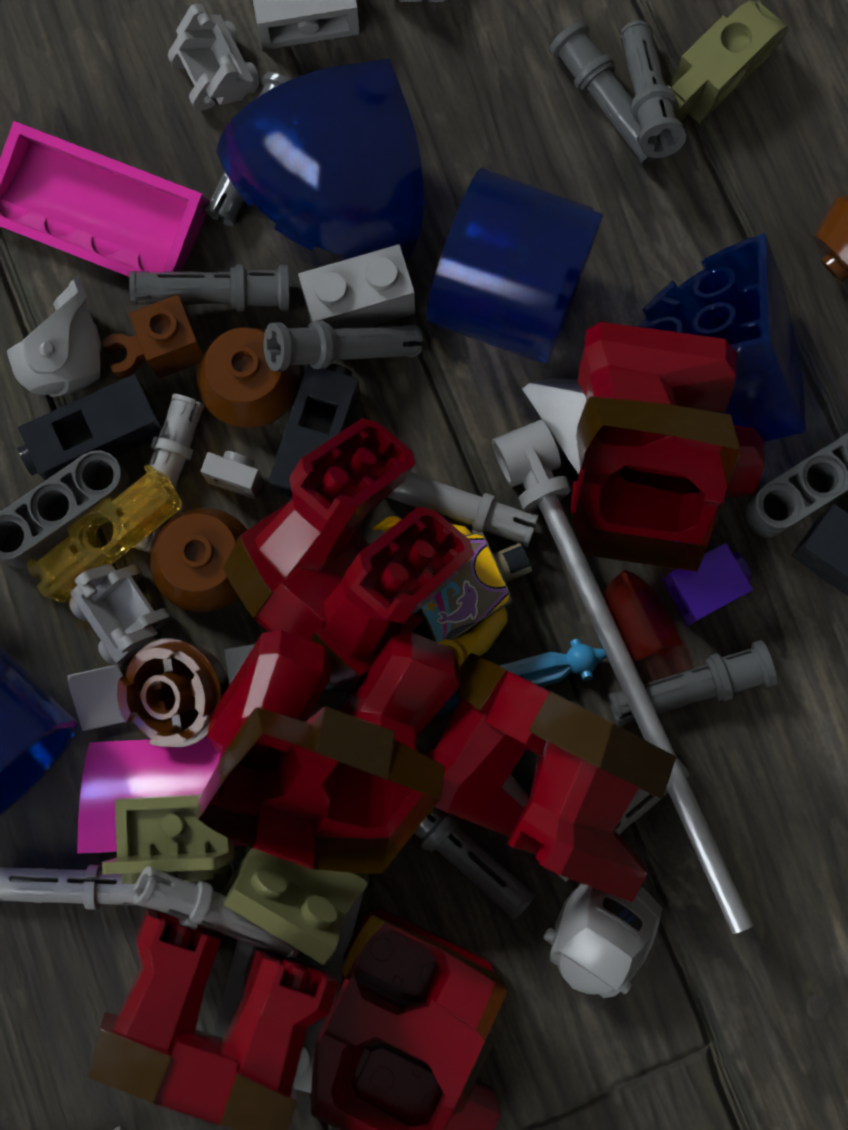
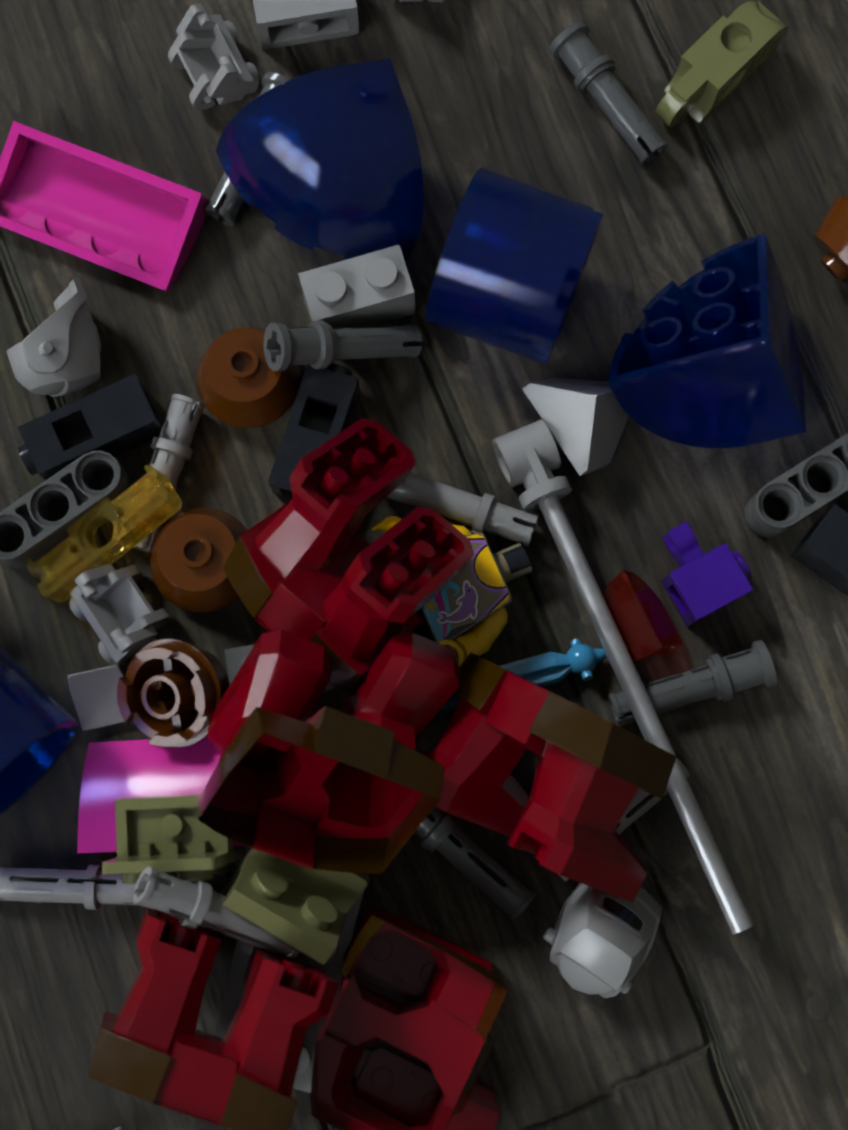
reddish brown brick [101,294,203,379] -> none
dark grey pin [129,264,289,312] -> none
light grey plate [200,451,264,500] -> none
dark red piece [571,322,765,572] -> none
dark grey pin [620,20,686,158] -> none

